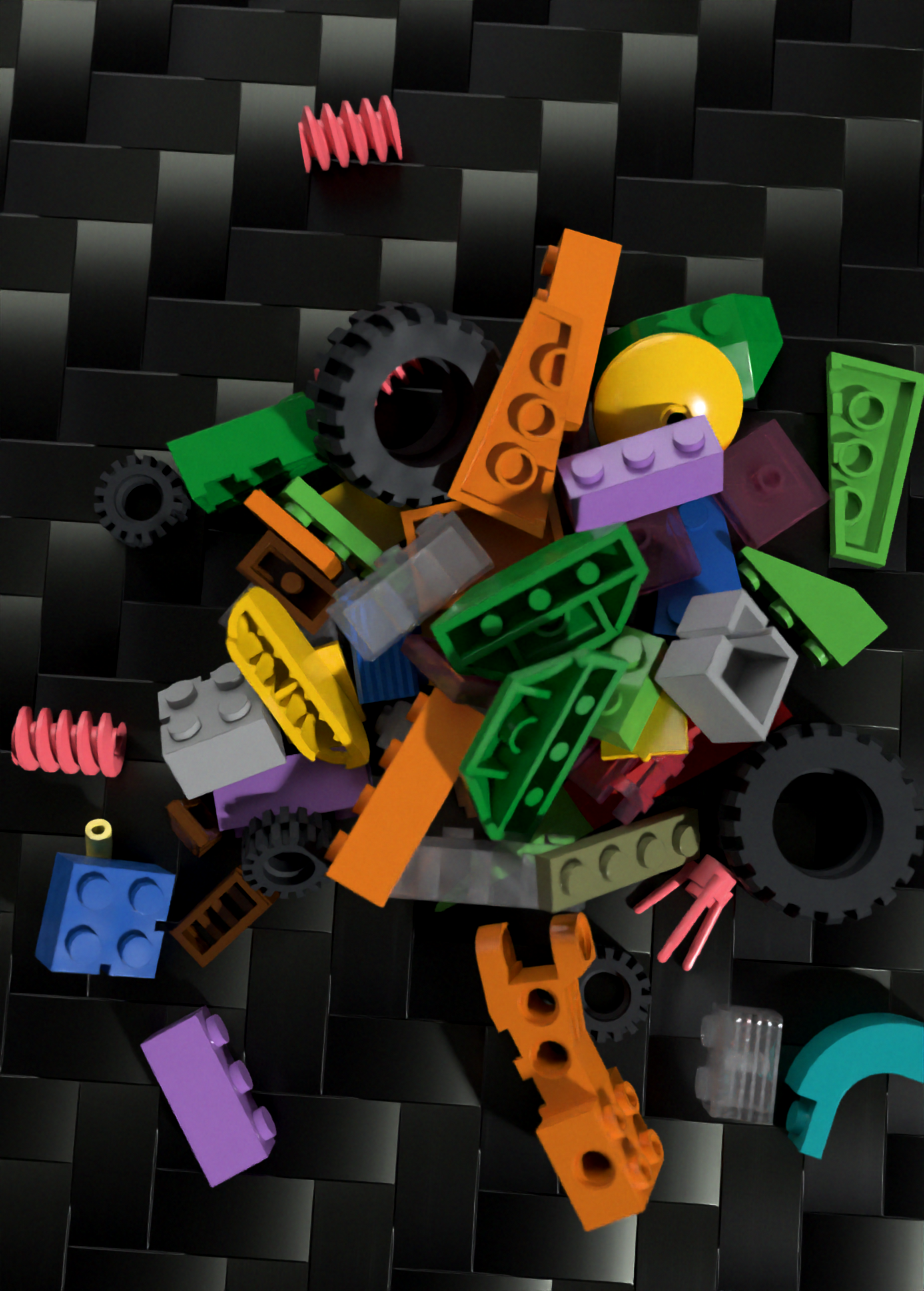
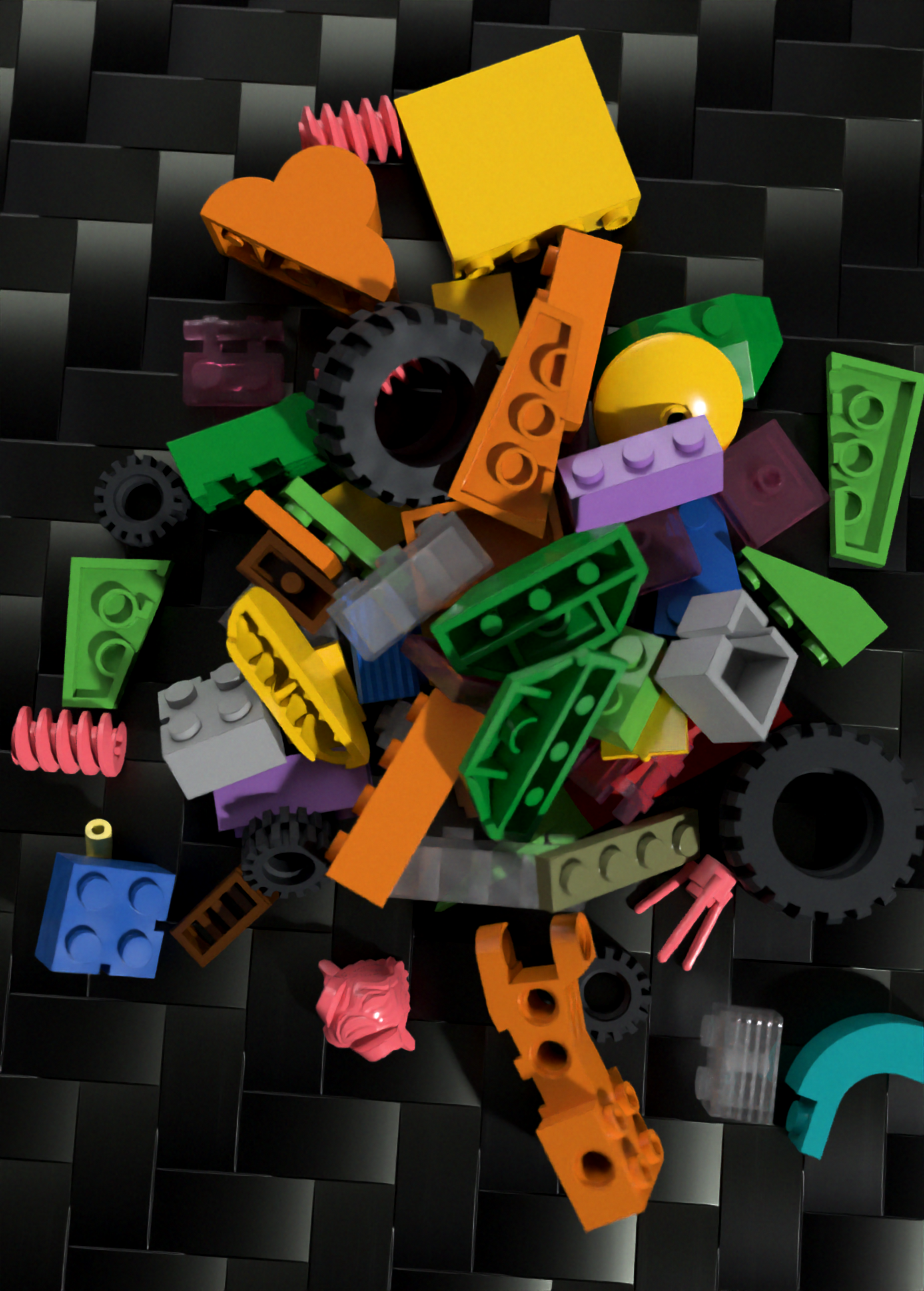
medium lavender brick [140,1005,276,1188] -> none
reddish brown slope [165,797,227,857] -> none
none -> bright green wing [62,557,175,709]
none -> clear pink plate [183,315,284,406]
none -> orange brick [200,145,400,316]
none -> coral hair [316,956,415,1062]
none -> yellow panel [394,34,641,280]
none -> yellow piece [431,272,520,361]

